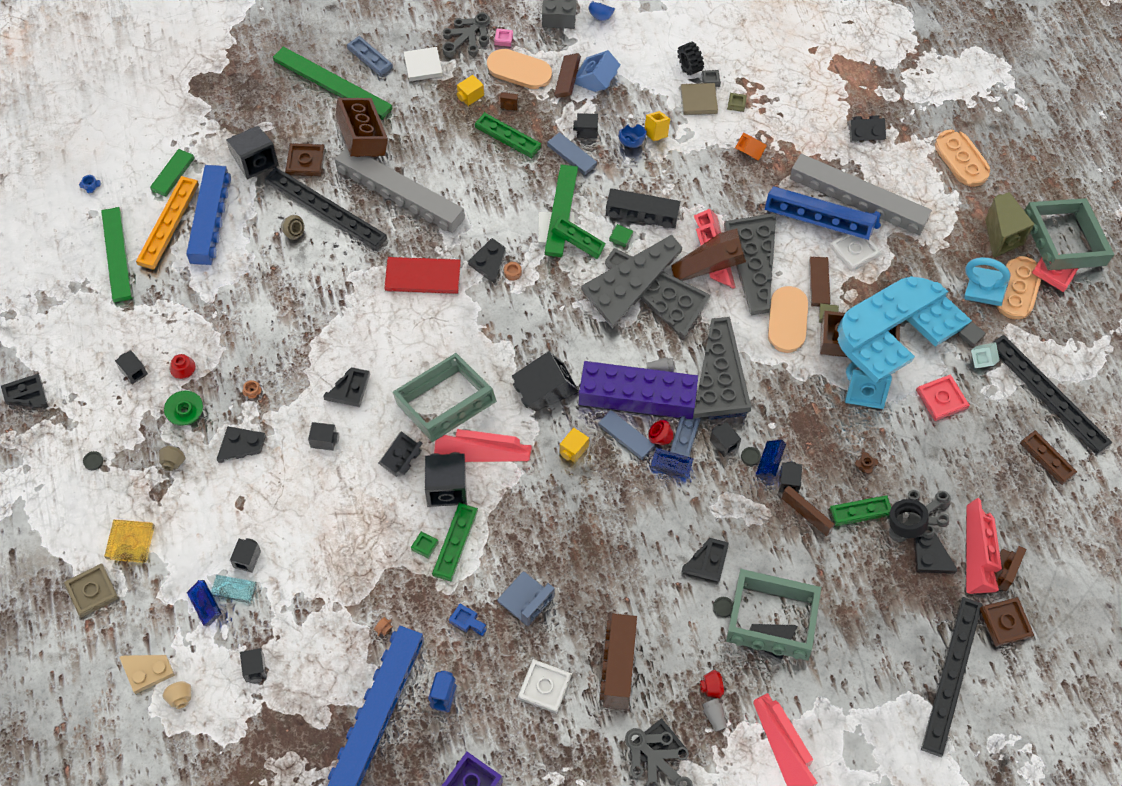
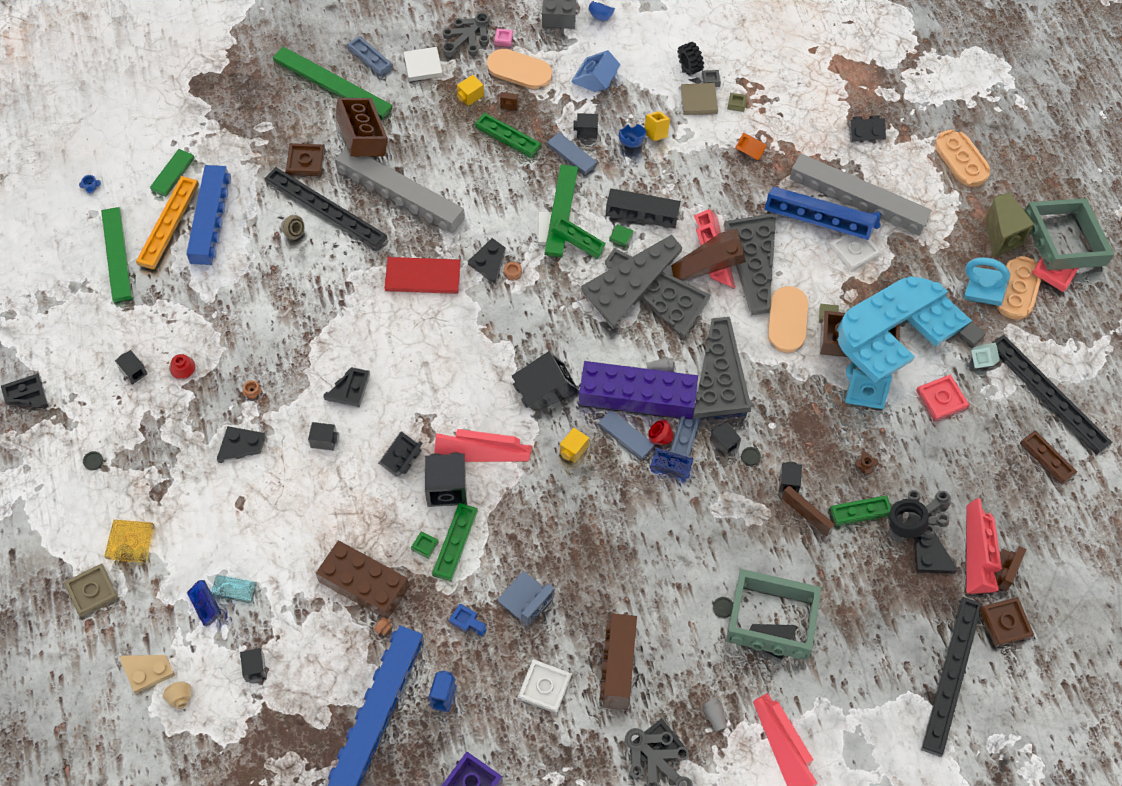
dark tan cone [159,446,186,471] -> none
green dish [164,390,203,426] -> none
black slope [226,126,279,180] -> none
black brick [230,538,261,573] -> none
sand green window [393,353,497,442] -> none
reddish brown tile [554,53,581,98] -> none
black wing [681,538,729,582] -> none
red cone [699,670,724,699] -> none
clear blue plate [756,439,786,478] -> none
reddish brown tile [809,256,831,307] -> none
none -> reddish brown brick [316,540,409,619]

